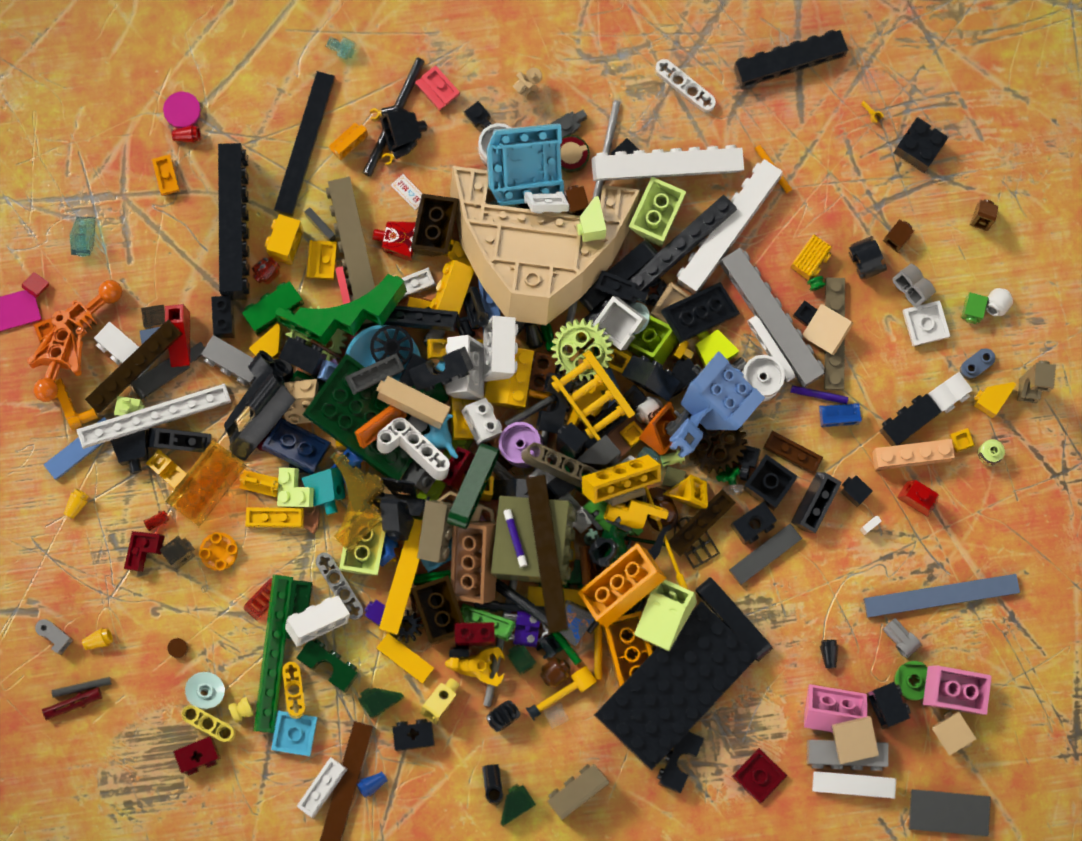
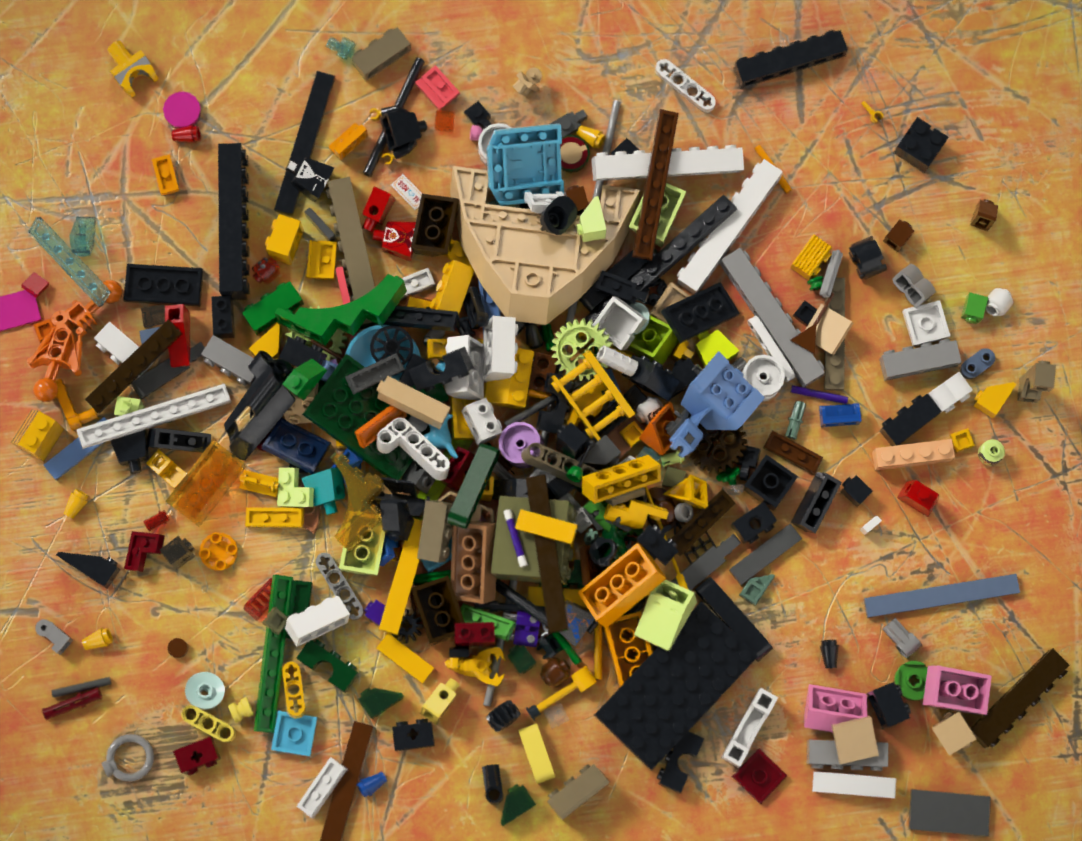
none -> yellow slope [11,409,64,461]
none -> clear light blue tile [28,217,111,307]
none -> black slope [56,552,121,589]
none -> light grey piece [101,734,154,782]
none -> yellow connector [107,40,159,98]
none -> black tile [123,264,203,307]
none -> olive tile [262,607,288,635]
none -> green slope [282,359,327,401]
none -> black torso [285,158,334,202]
none -> dark tan brick [352,27,411,81]
none -> red torso [362,186,396,232]
none -> clear orange plate [435,111,455,132]
none -> bright pink hinge [470,125,483,141]
none -> yellow tile [515,509,578,545]
none -> light yellow beam [518,723,555,784]
none -> black piece [540,196,577,235]
none -> green hinge [566,440,595,483]
none -> yellow cone [577,125,606,148]
none -> white axle [596,345,638,377]
none -> reddish brown tile [632,109,679,261]
none -> black brick [635,525,679,566]
none -> dark grey piece [670,534,741,591]
none -> light grey tile [674,503,693,522]
none -> white arch [721,688,778,768]
none -> sand green tile [739,574,775,606]
none -> sand green axle [785,401,806,440]
none -> reddish brown piece [790,293,835,355]
none -> light grey axle [819,249,843,298]
none -> light grey brick [879,339,962,381]
none -> dark brown brick [970,648,1070,748]

